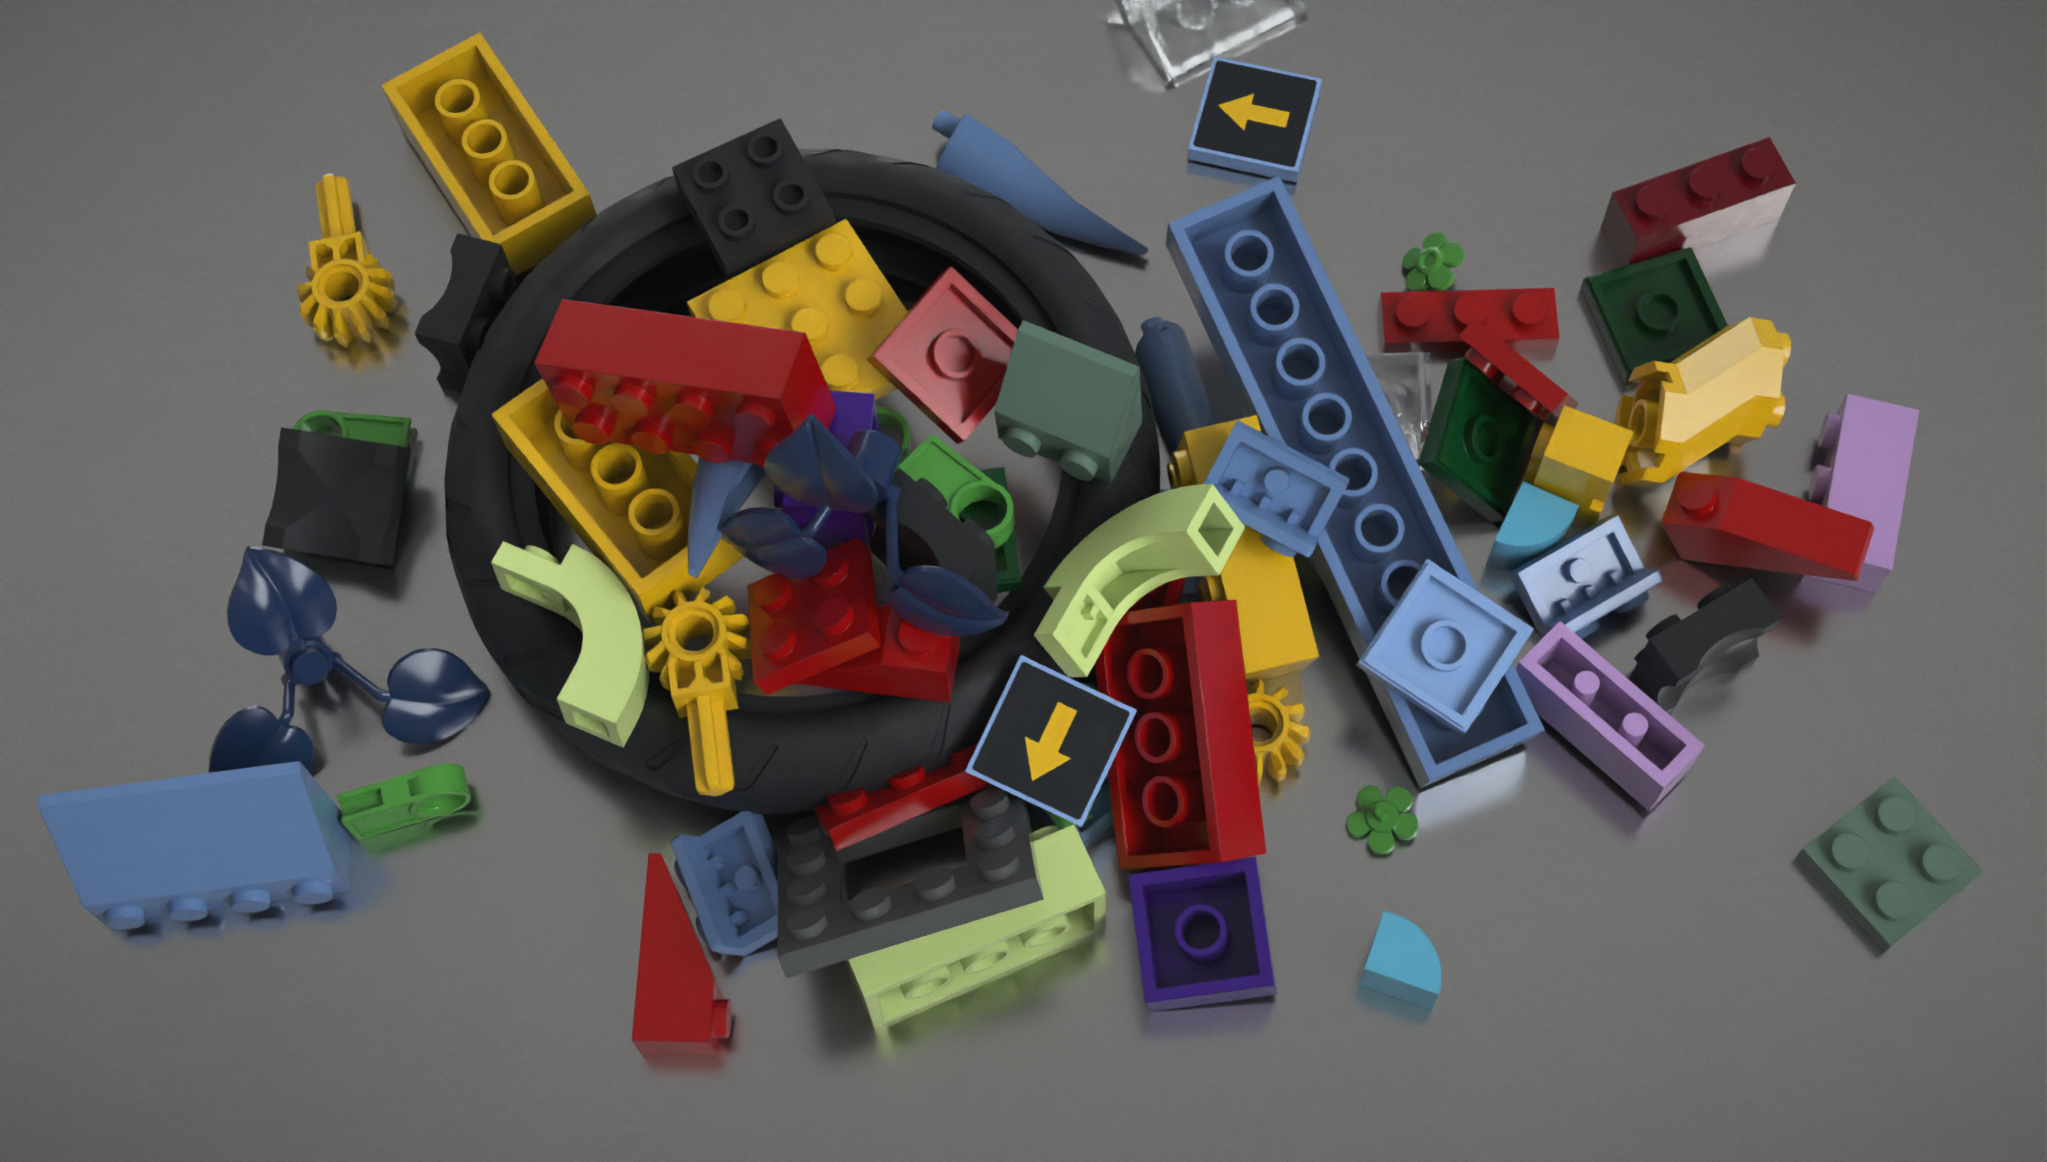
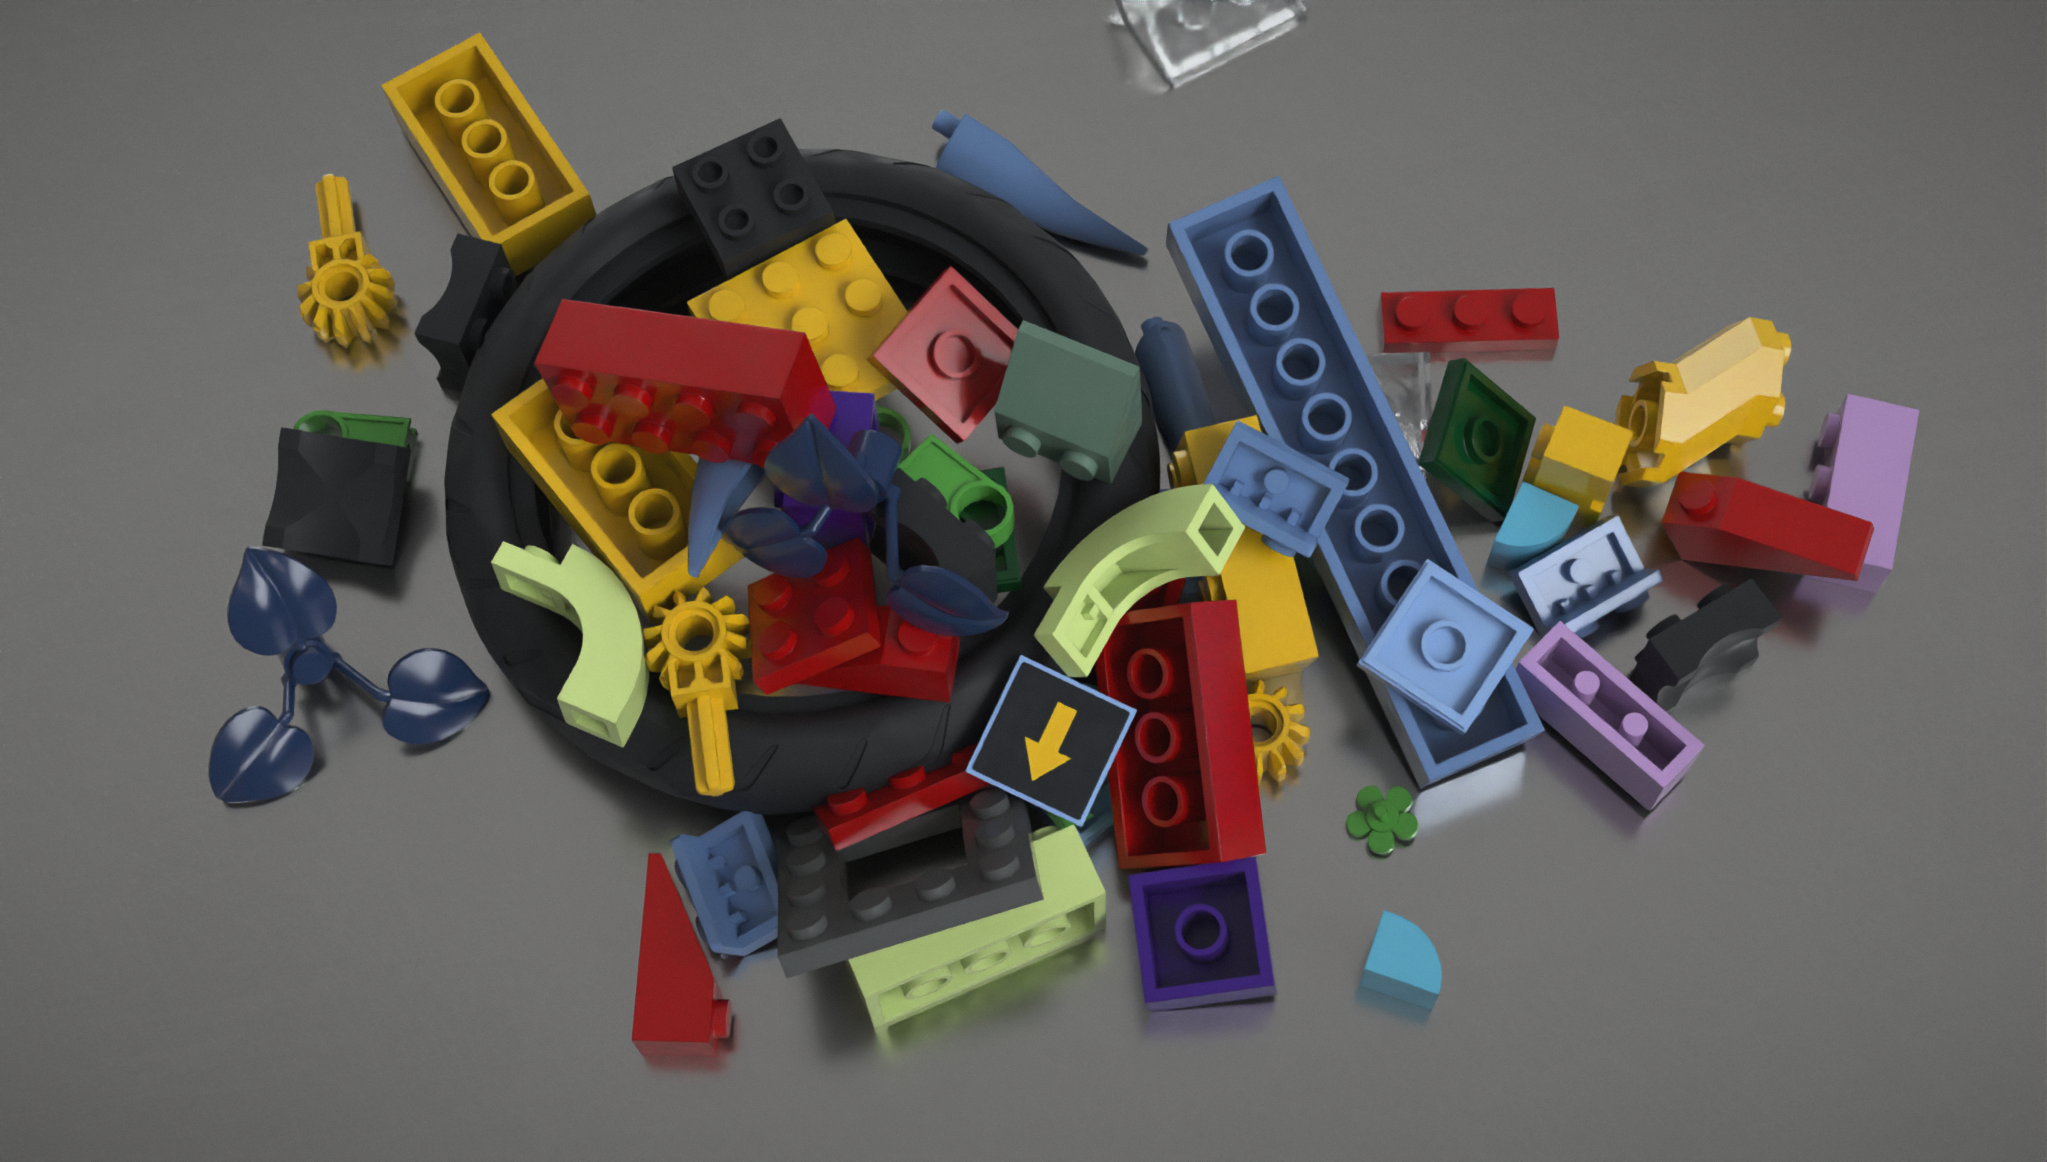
medium blue slope [38,761,352,929] -> none
bright green piece [336,763,471,841] -> none
black tile [1187,56,1322,183] -> none
bright green plant [1402,232,1465,291] -> none
red plate [1459,317,1578,421] -> none
dark green tile [1581,247,1728,385] -> none
dark red brick [1601,137,1796,267] -> none
sand green plate [1797,776,1984,953] -> none

